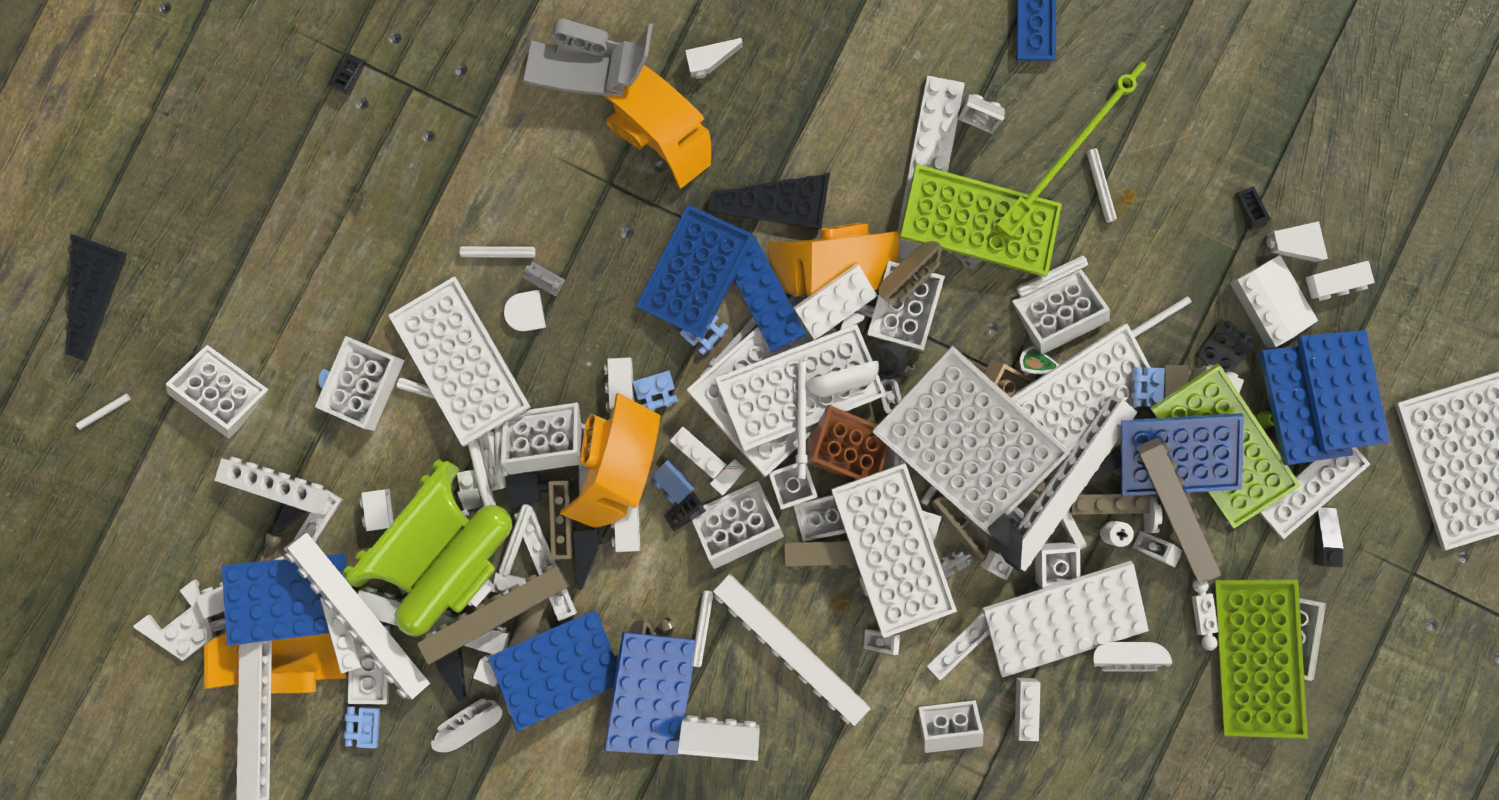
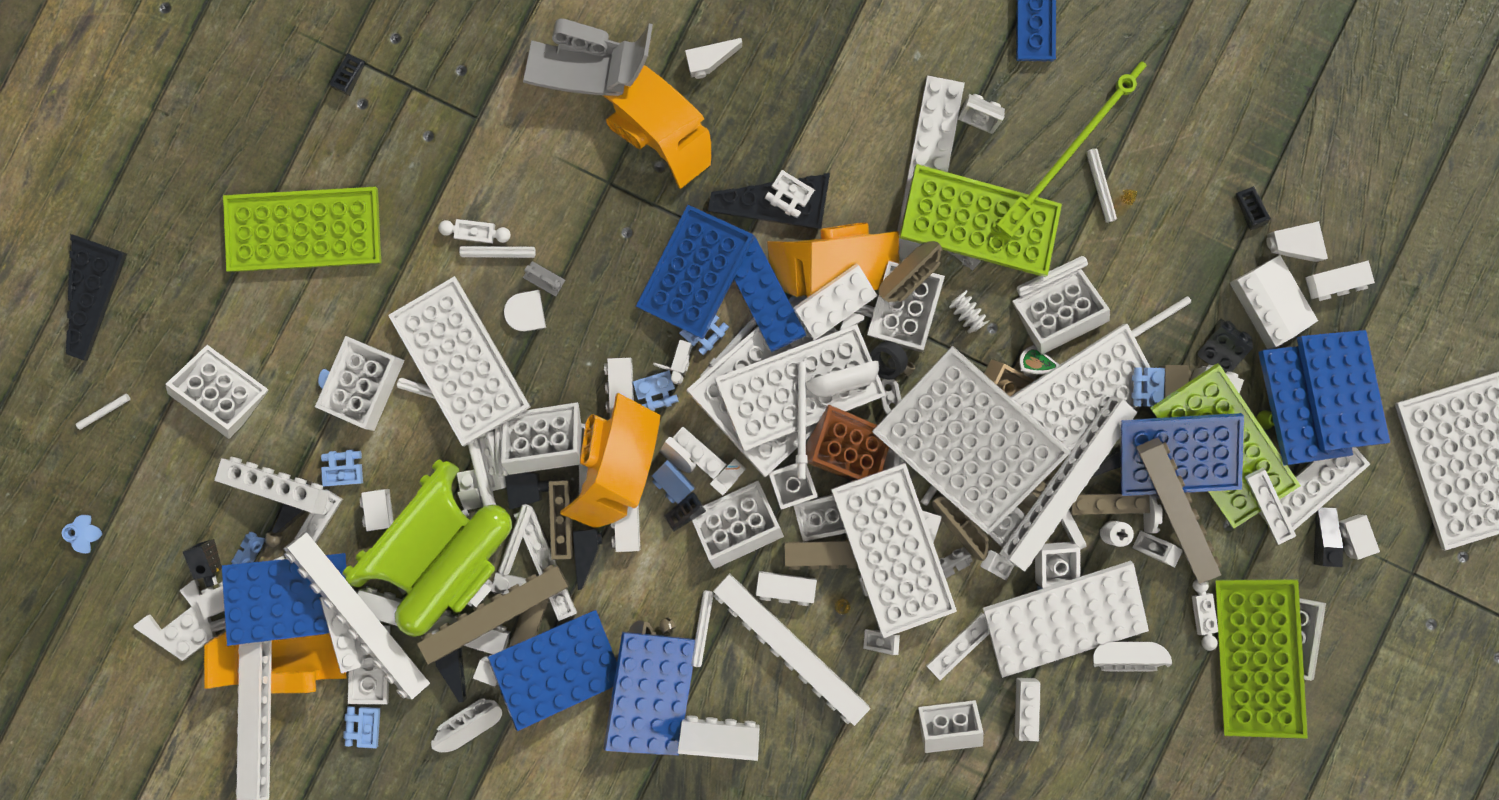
black slope [987,513,1023,571] -> none
none -> light blue plate [62,515,102,554]
none -> black torso [183,539,222,587]
none -> lime plate [223,187,381,272]
none -> medium blue hinge [231,532,265,564]
none -> light blue plate [321,450,363,486]
none -> white plate [438,219,511,244]
none -> white piece [653,340,692,385]
none -> white tile [659,437,696,473]
none -> white brick [756,571,817,606]
none -> white plate [765,170,815,218]
none -> white piece [949,290,990,333]
none -> white plate [1245,468,1296,545]
none -> white brick [1339,514,1380,560]

